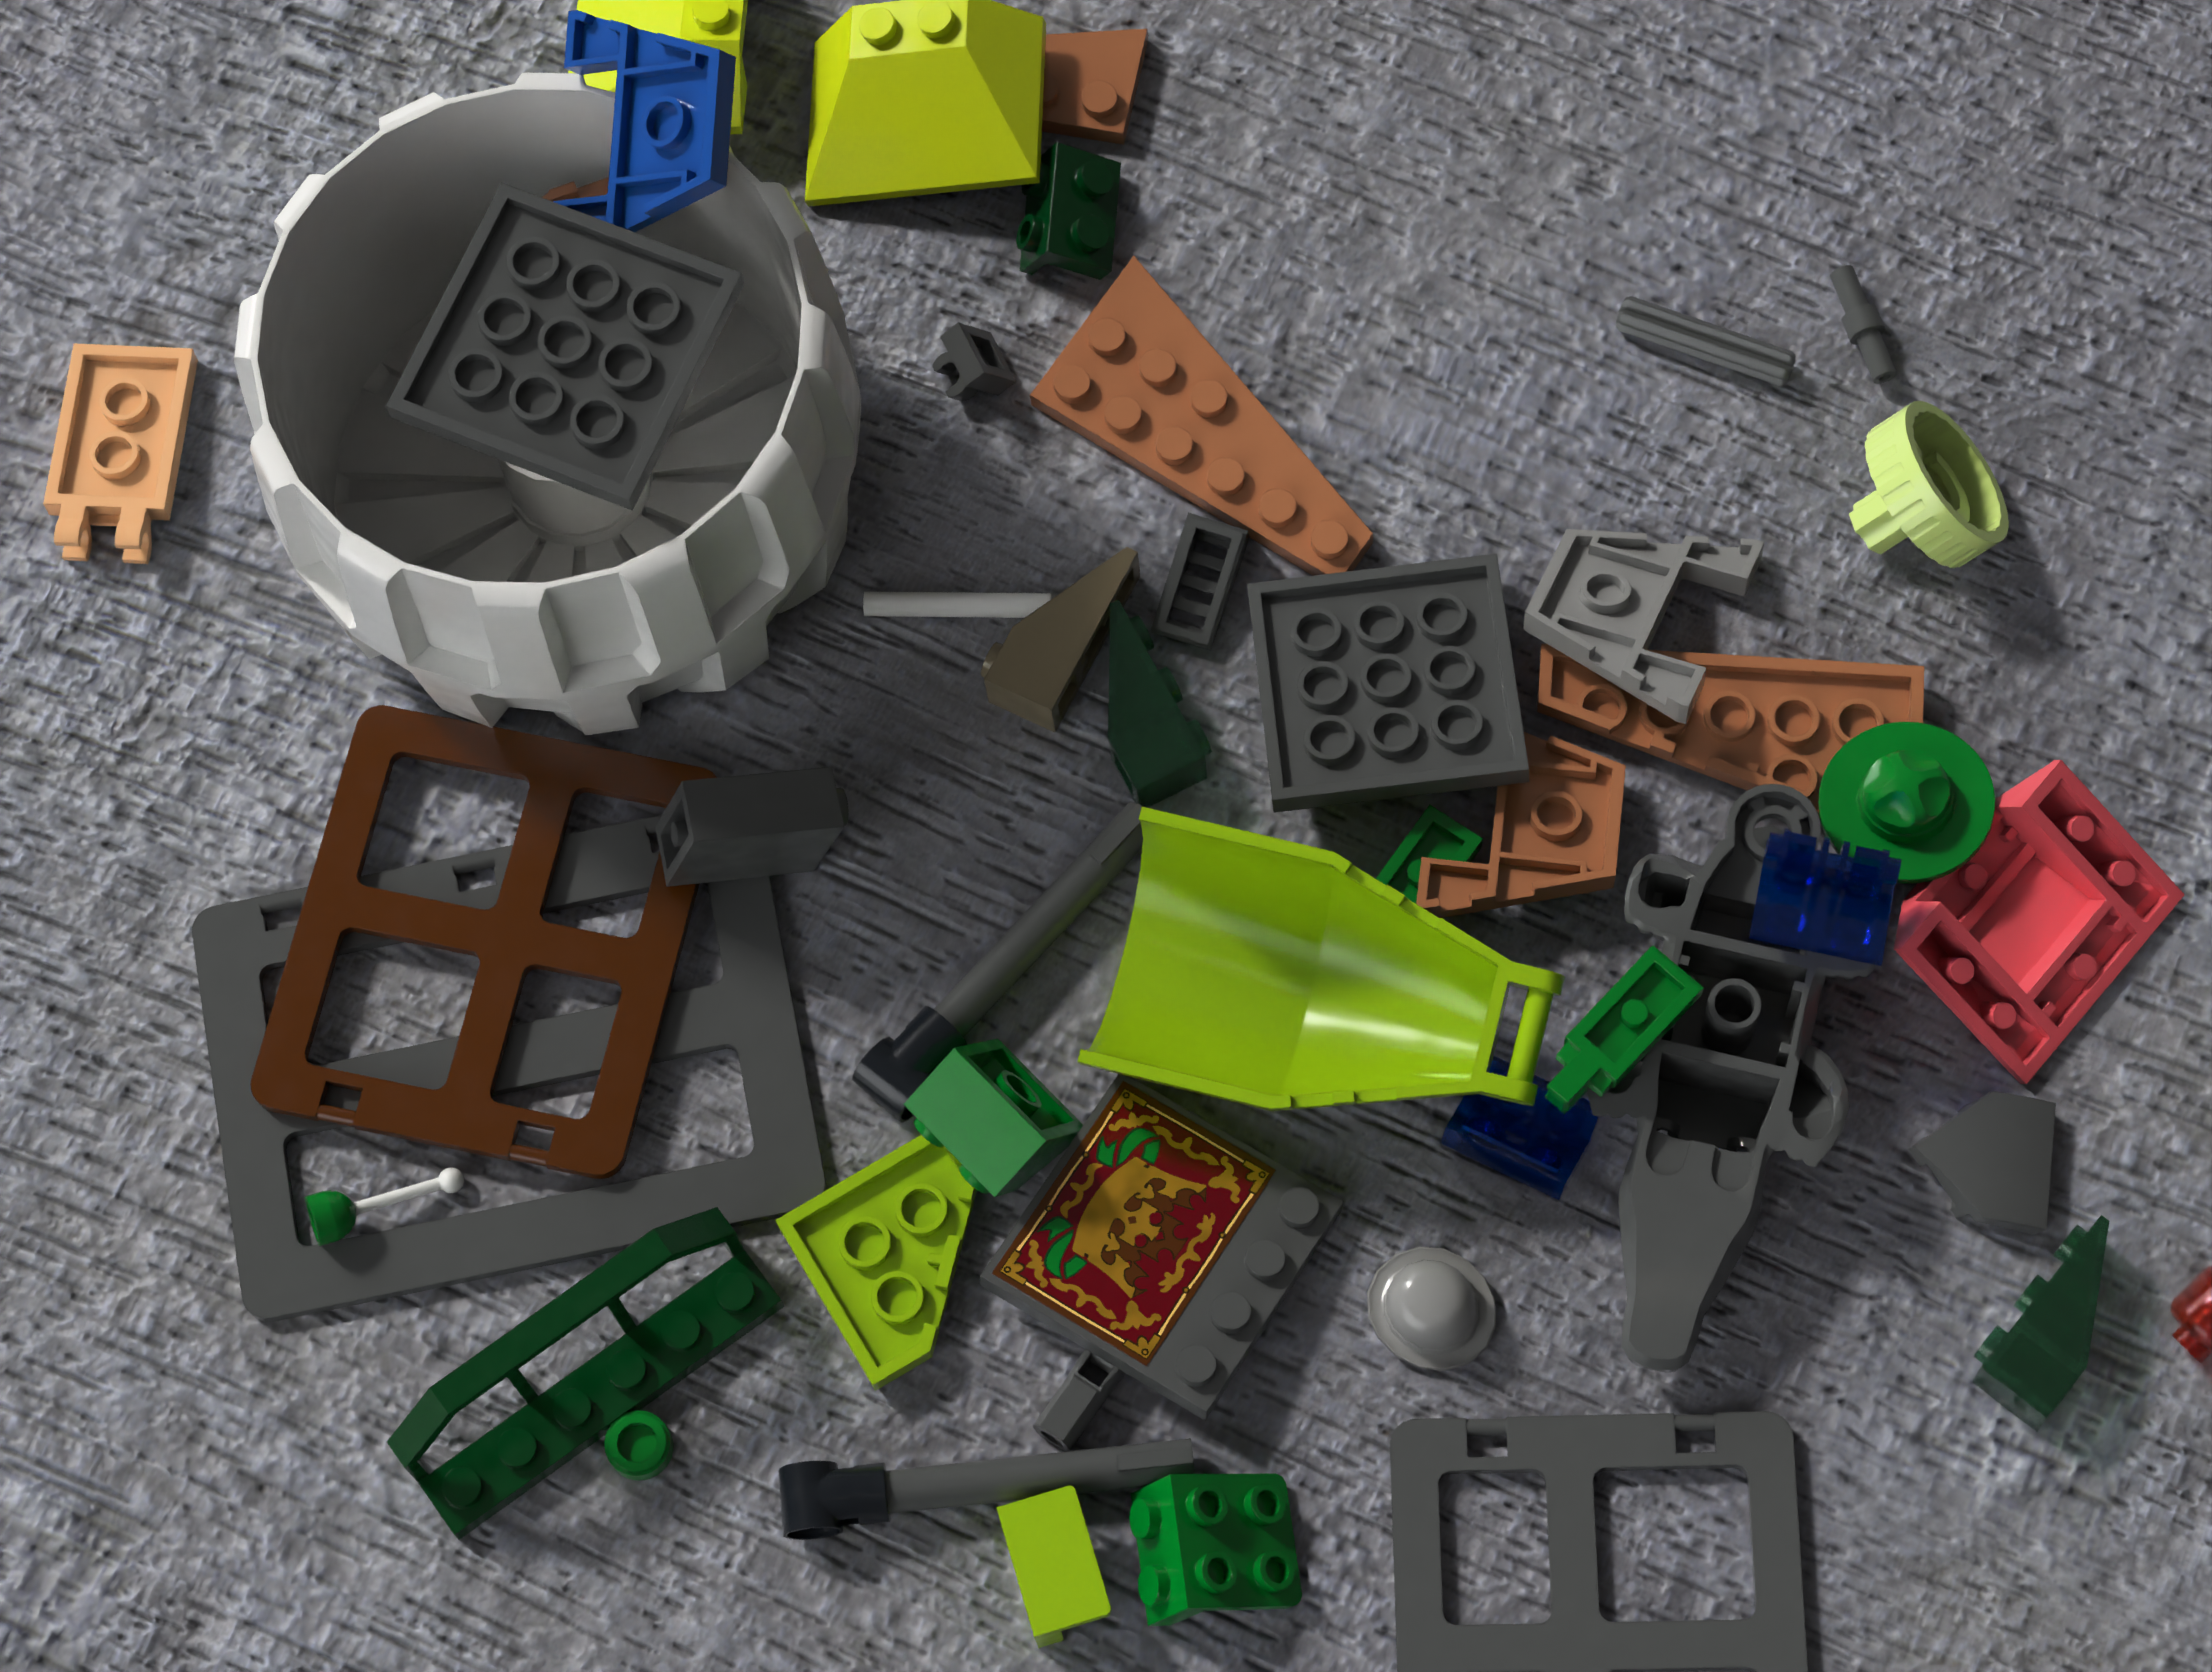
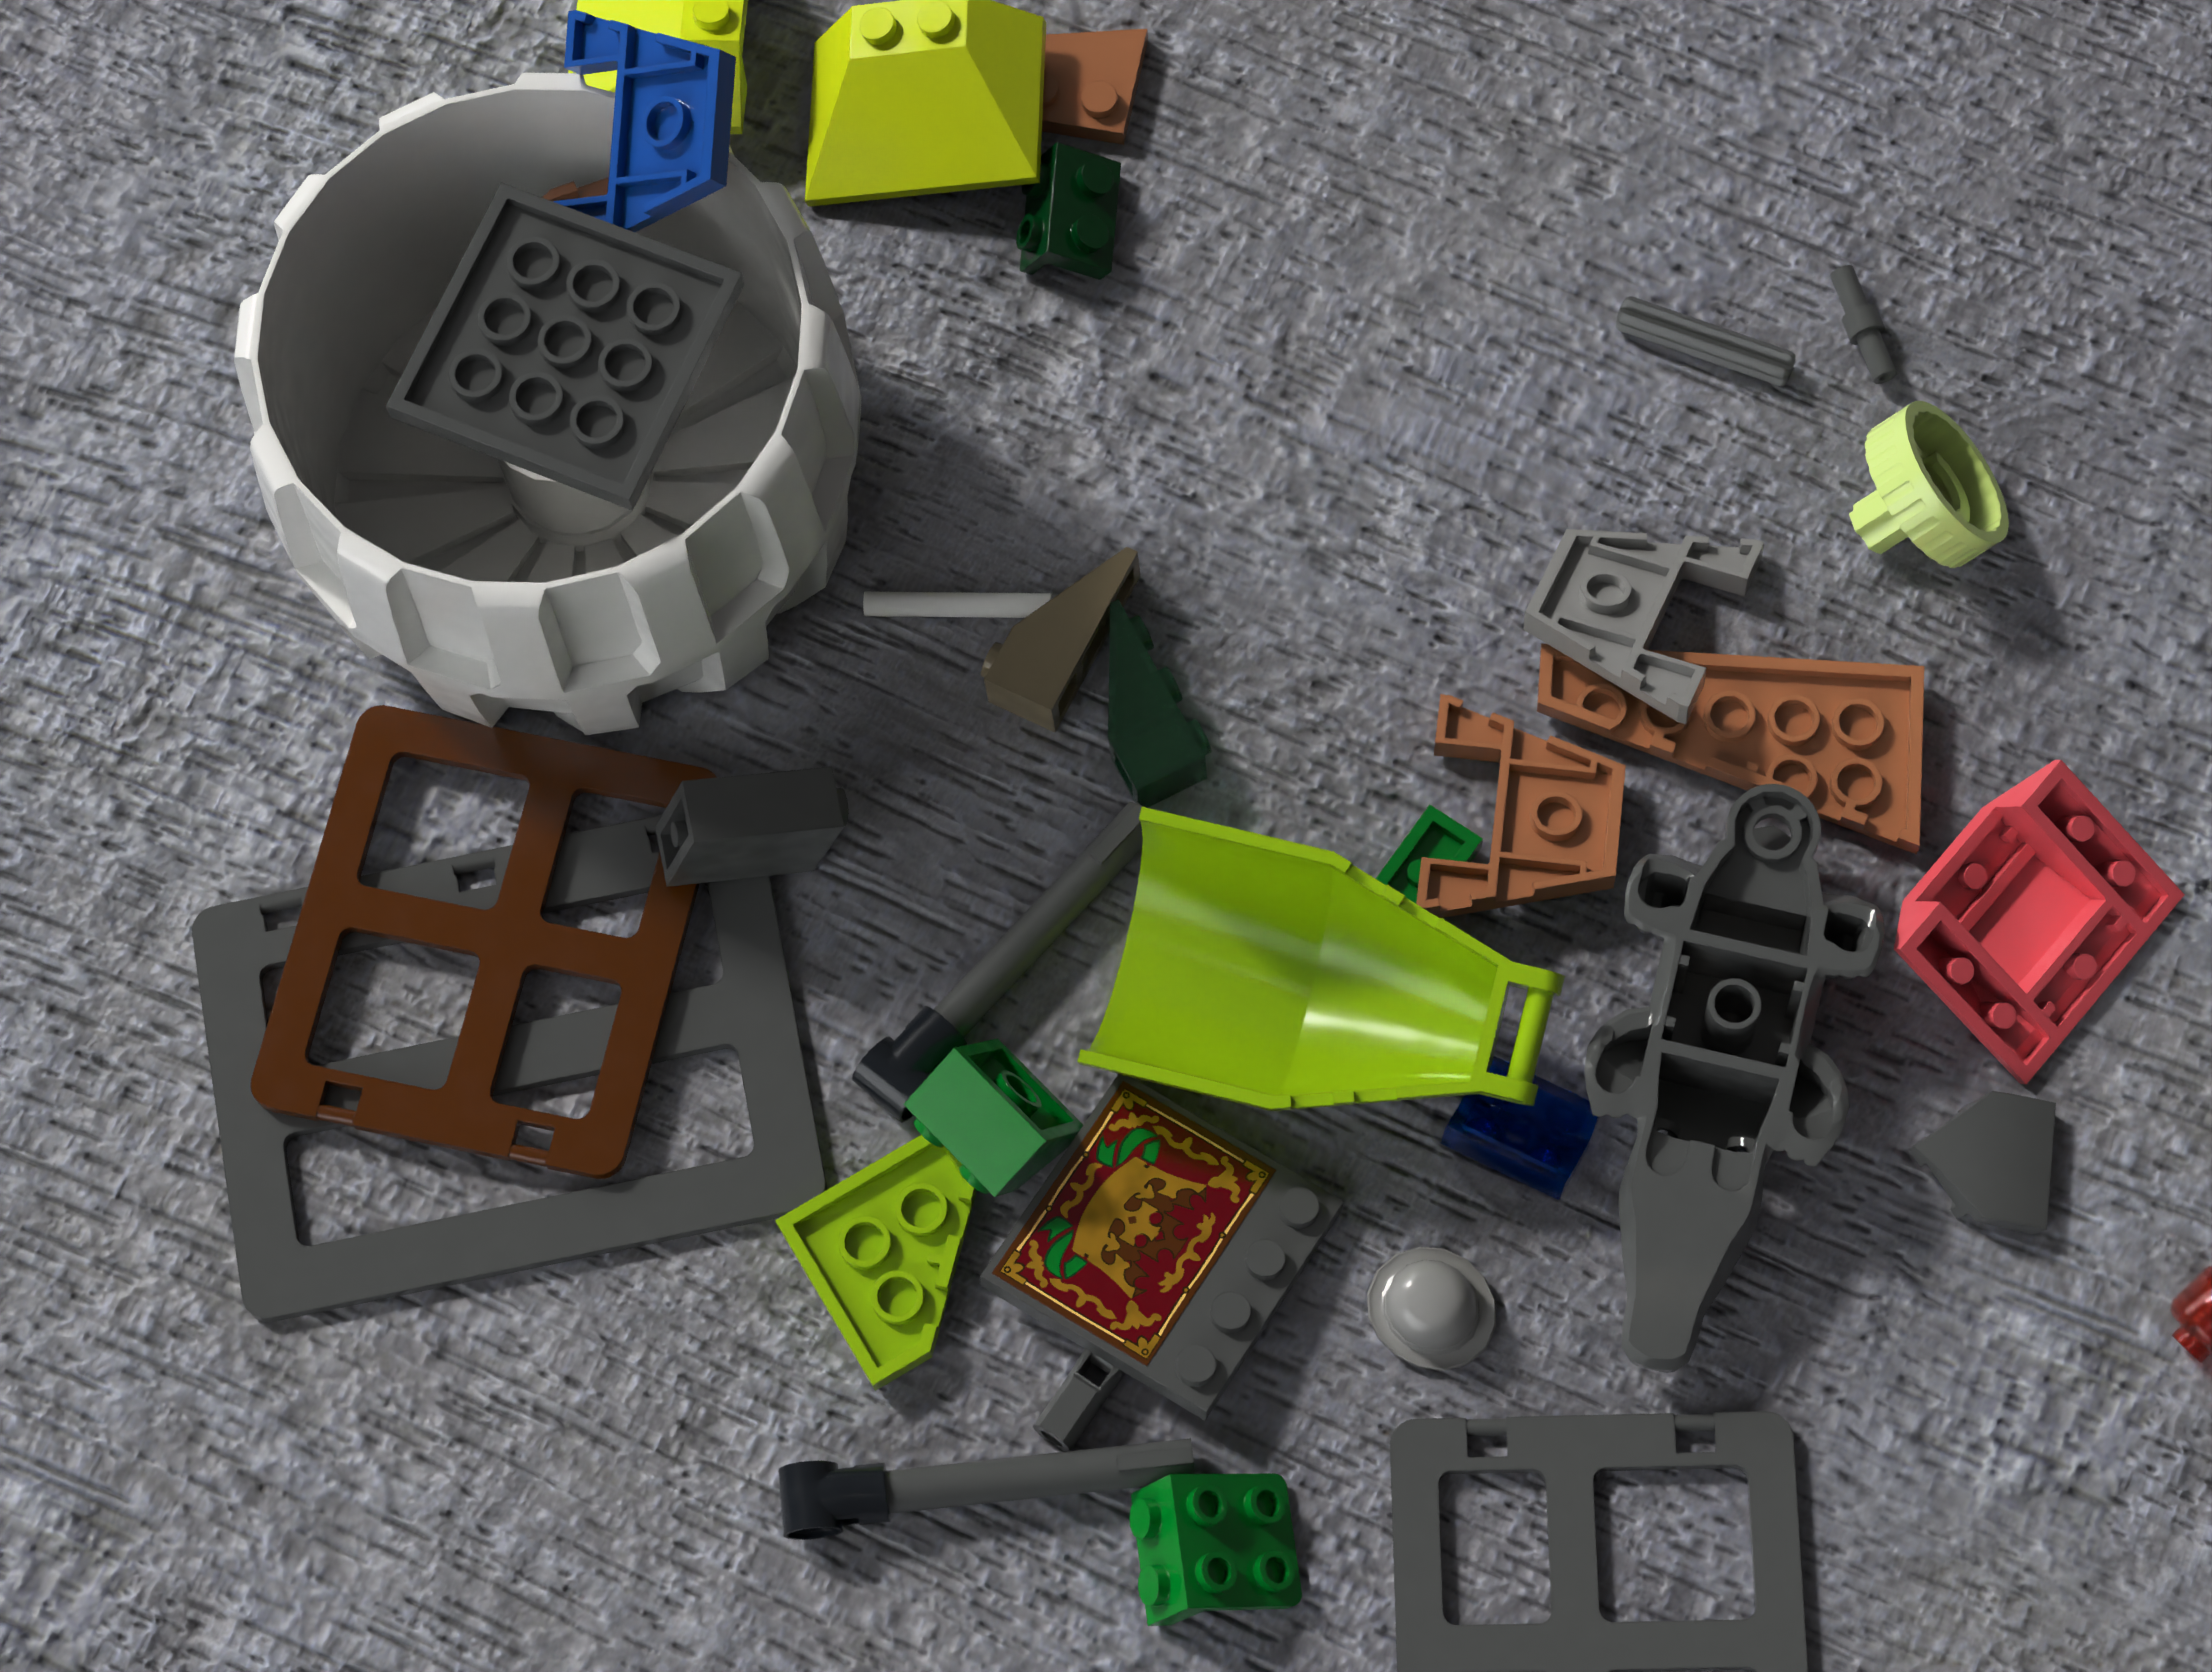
light nougat tile [43,343,198,564] -> none
hinge [305,1167,464,1246] -> none
dark green plate [387,1207,785,1540] -> none
green tile [604,1410,674,1481] -> none
dark grey tile [932,322,1016,401] -> none
lime panel [996,1485,1112,1648] -> none
nougat wing [1030,256,1373,576] -> none
dark grey slope [1150,512,1250,651] -> none
dark grey plate [1247,553,1529,813] -> none
green hinge [1545,945,1704,1114] -> none
clear blue hinge [1749,828,1901,966] -> none
green hat [1818,722,1995,884] -> none
clear green slope [1972,1215,2109,1432] -> none

